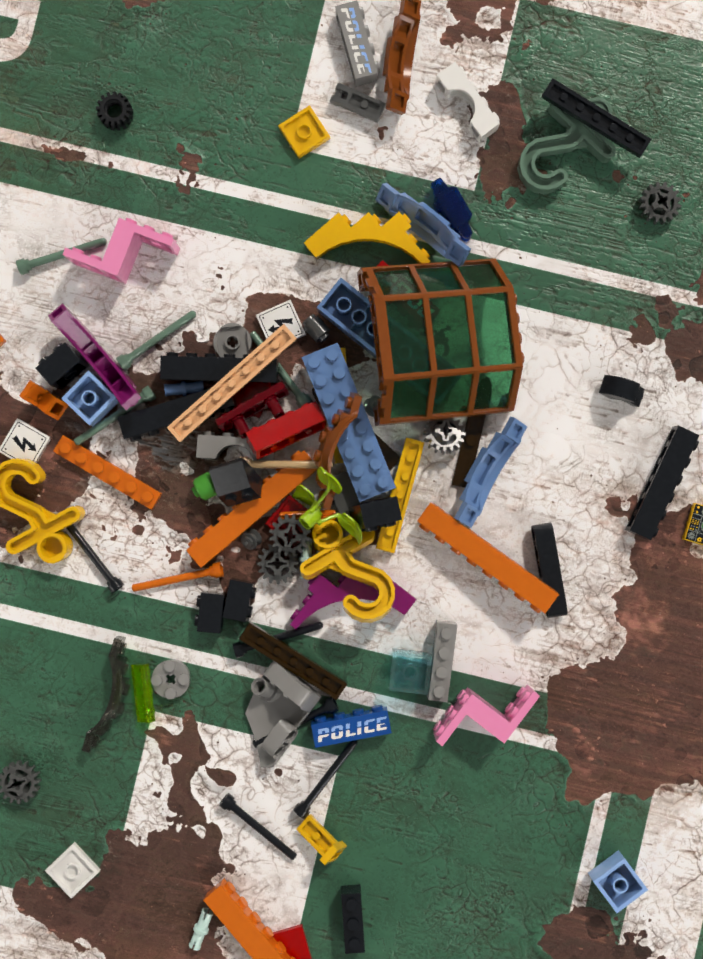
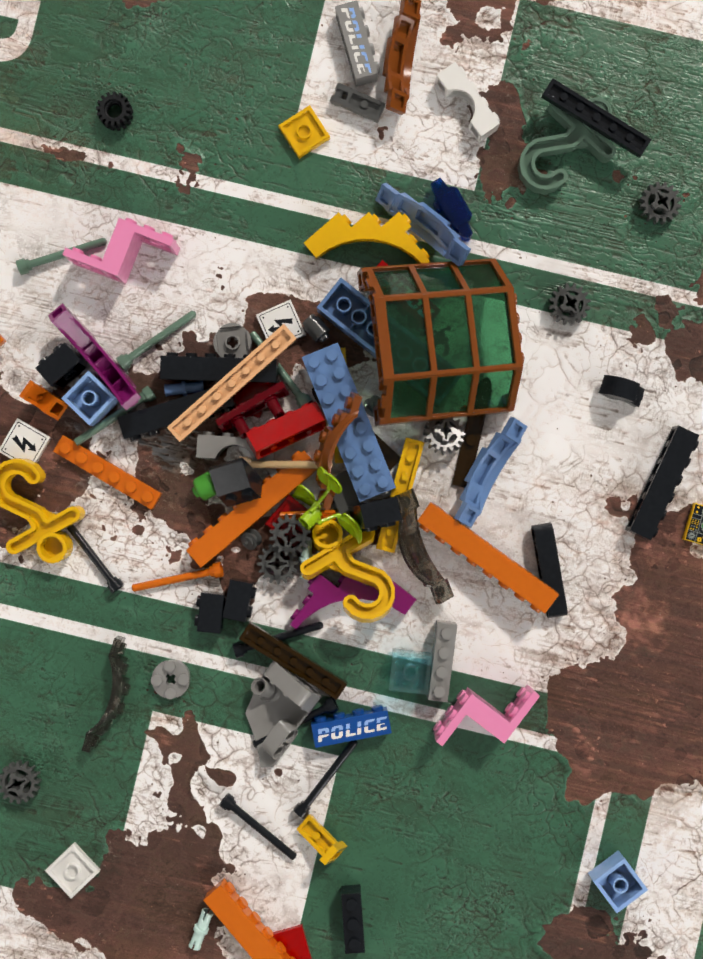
clear neon green plate [131,663,155,723] -> none
none -> clear smoke piece [395,488,454,604]
none -> dark grey gear [548,283,591,326]

